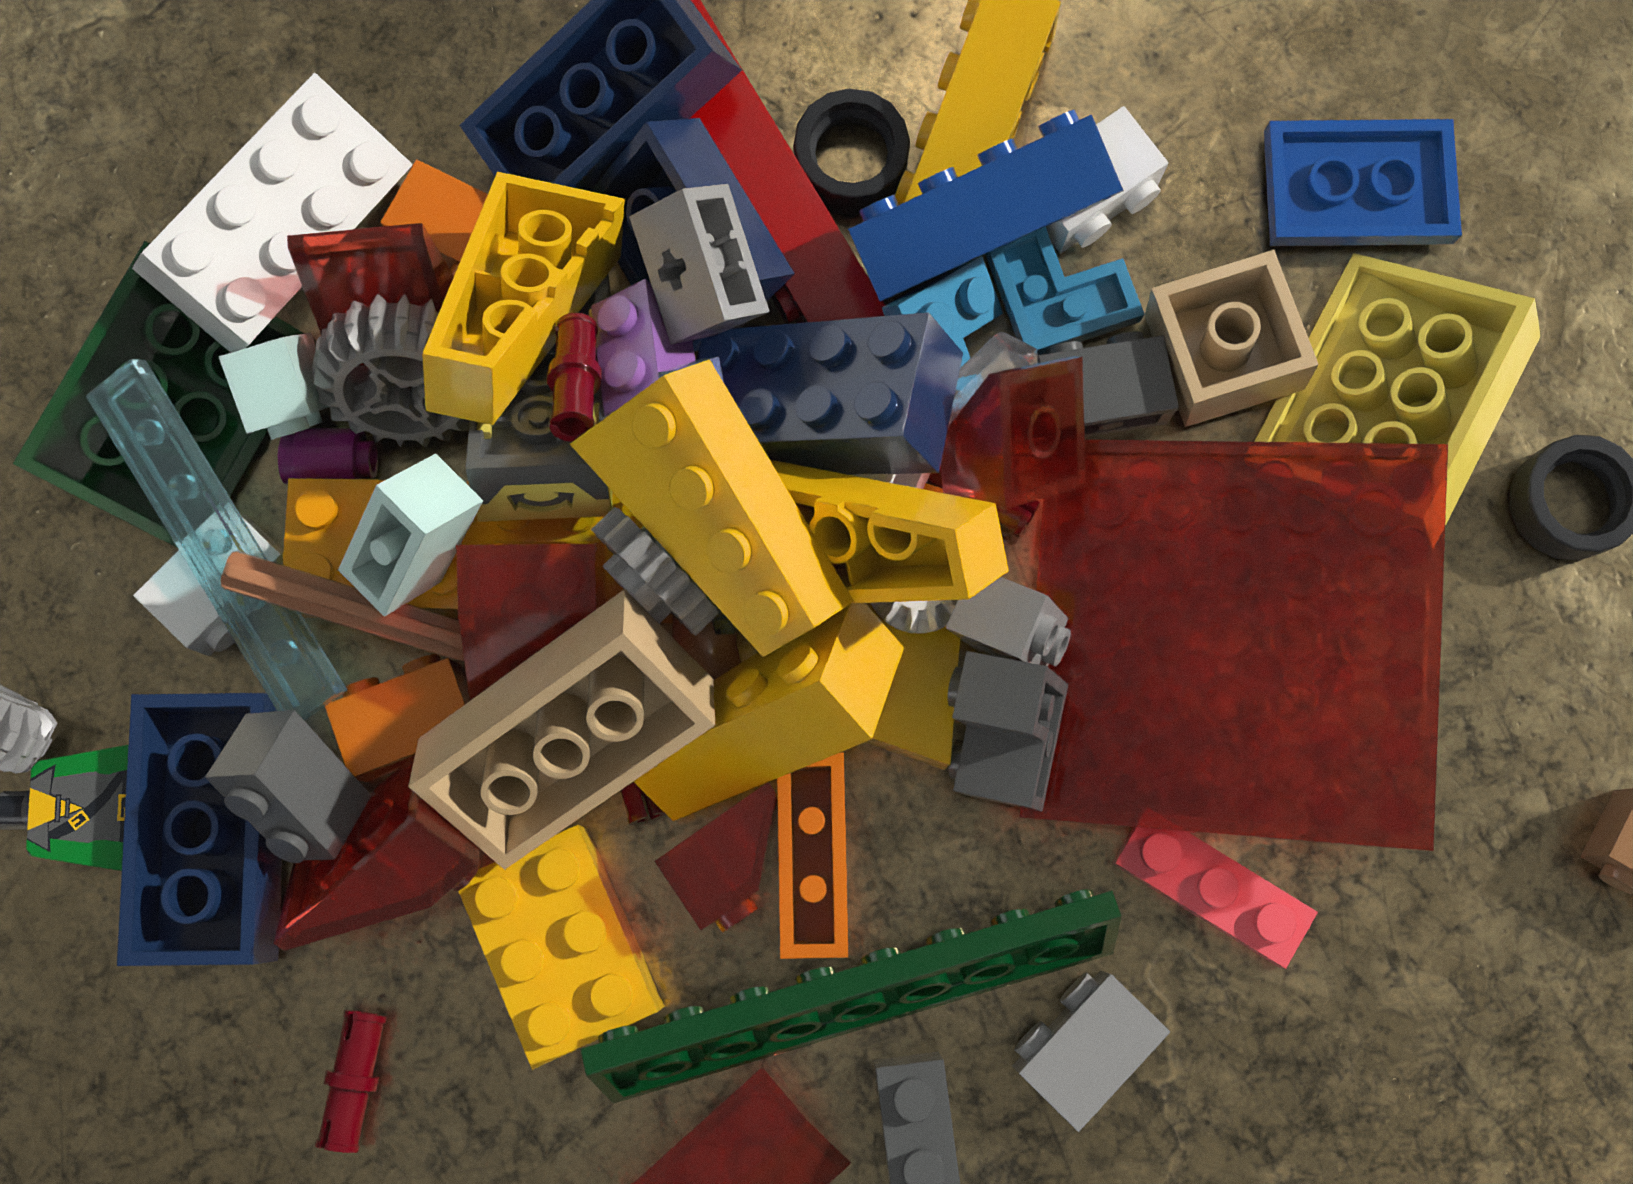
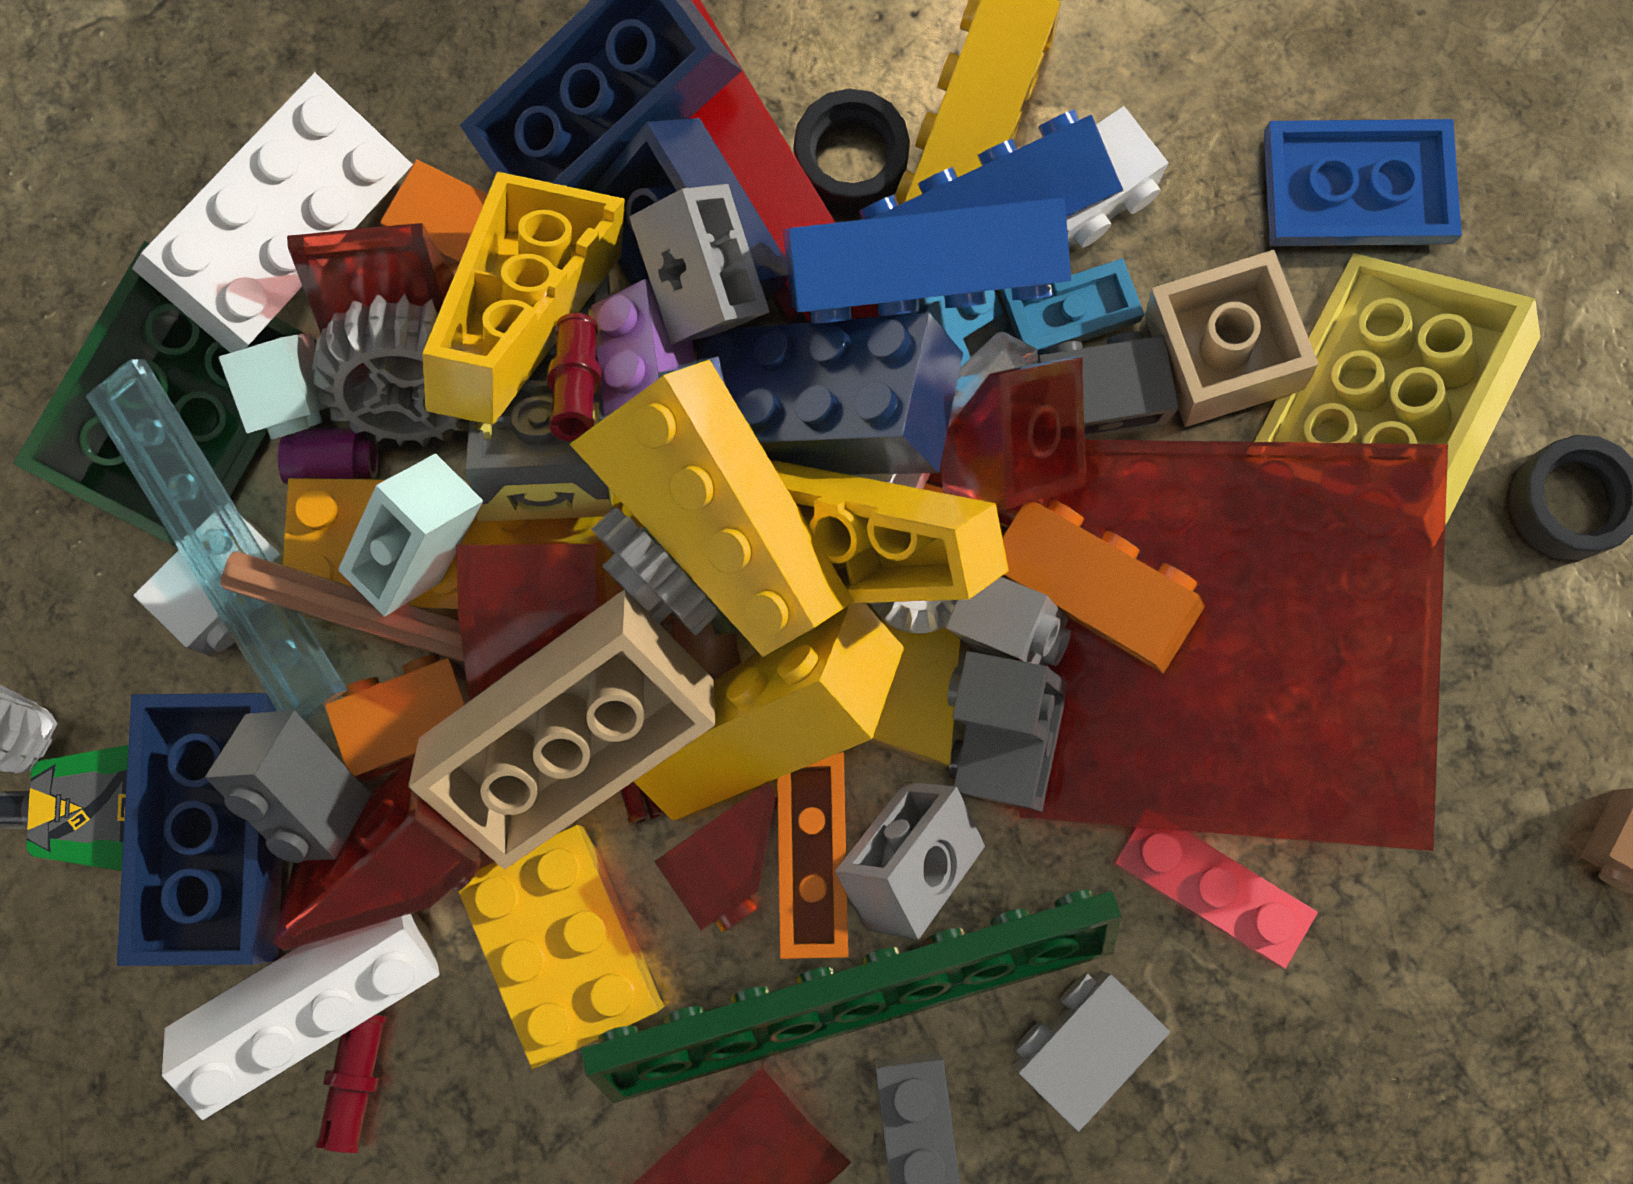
none -> white brick [162,888,440,1120]
none -> blue wedge [783,197,1071,324]
none -> light grey brick [835,782,985,940]
none -> orange brick [1001,498,1205,674]

